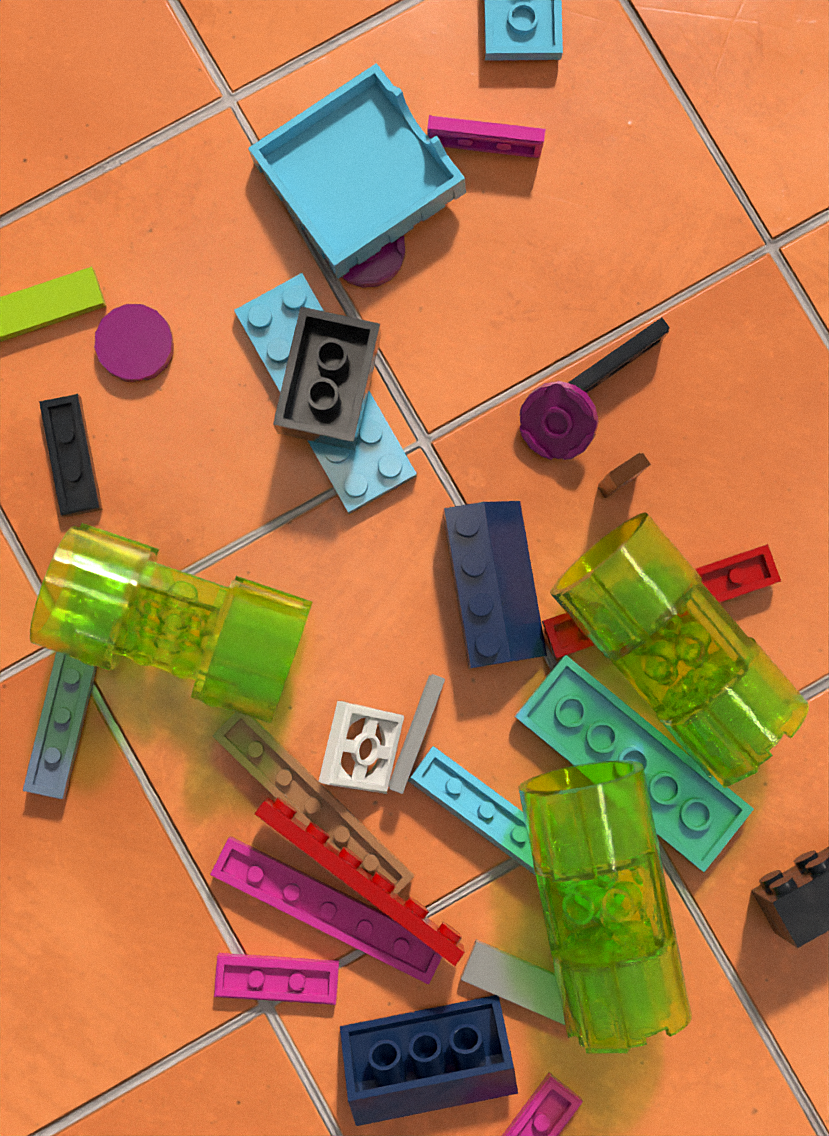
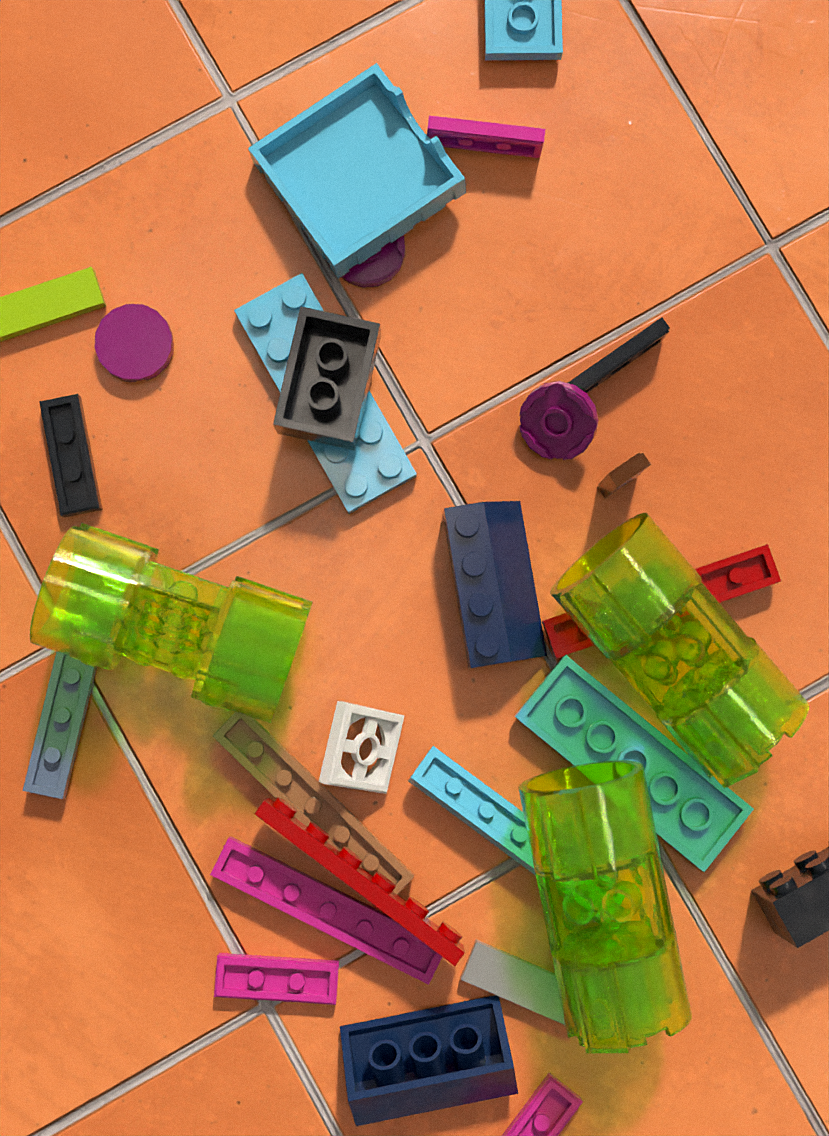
light grey tile [388,674,445,794] -> none

